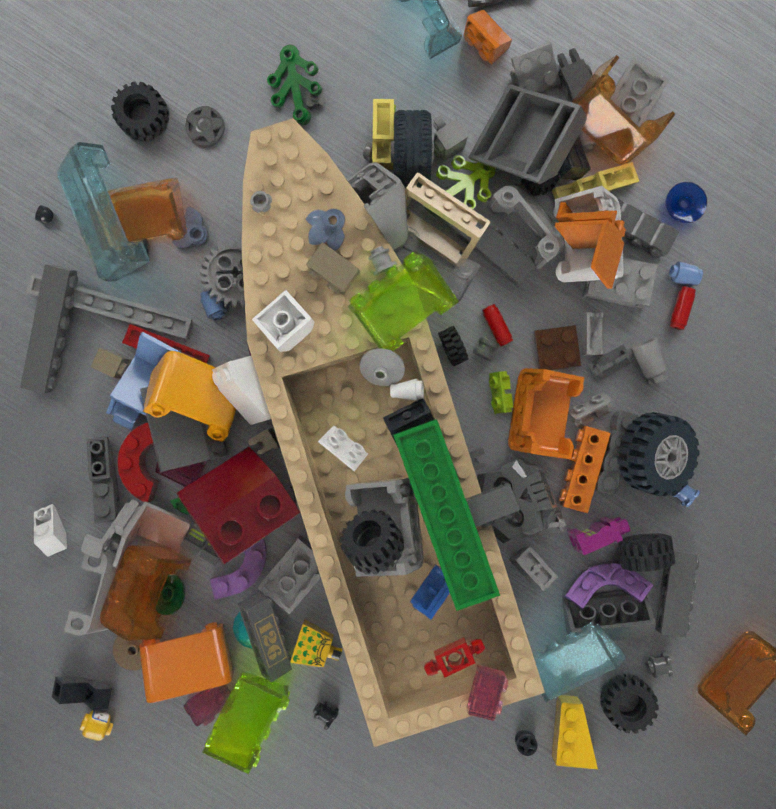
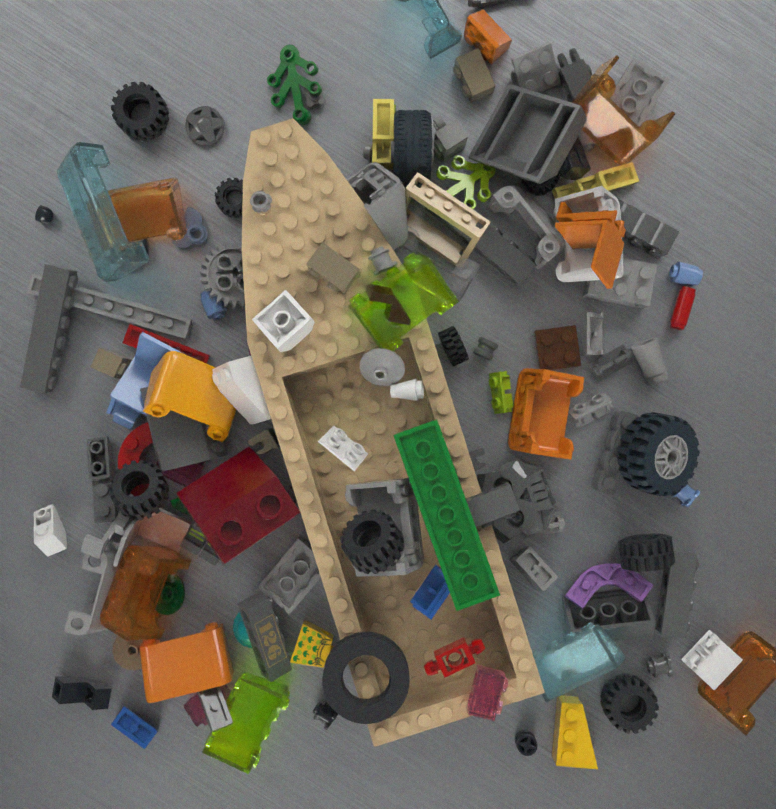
yellow head [79,710,113,741] -> none
medium lavender plate [210,538,267,600] -> none
sand blue plate [306,209,345,251] -> none
black panel [383,398,434,445] -> none
red piece [482,304,513,347] -> none
orange brick [558,426,611,514] -> none
magenta hips [567,517,631,555] -> none
clear blue dish [665,182,707,223] -> none
none -> black tyre [108,460,169,520]
none -> blue hinge [111,706,158,749]
none -> plate [197,686,233,733]
none -> black tyre [214,178,243,218]
none -> black tyre [322,632,410,724]
none -> dark brown slope [366,284,411,325]
none -> dark tan brick [453,48,495,103]
none -> white hinge [681,630,743,691]

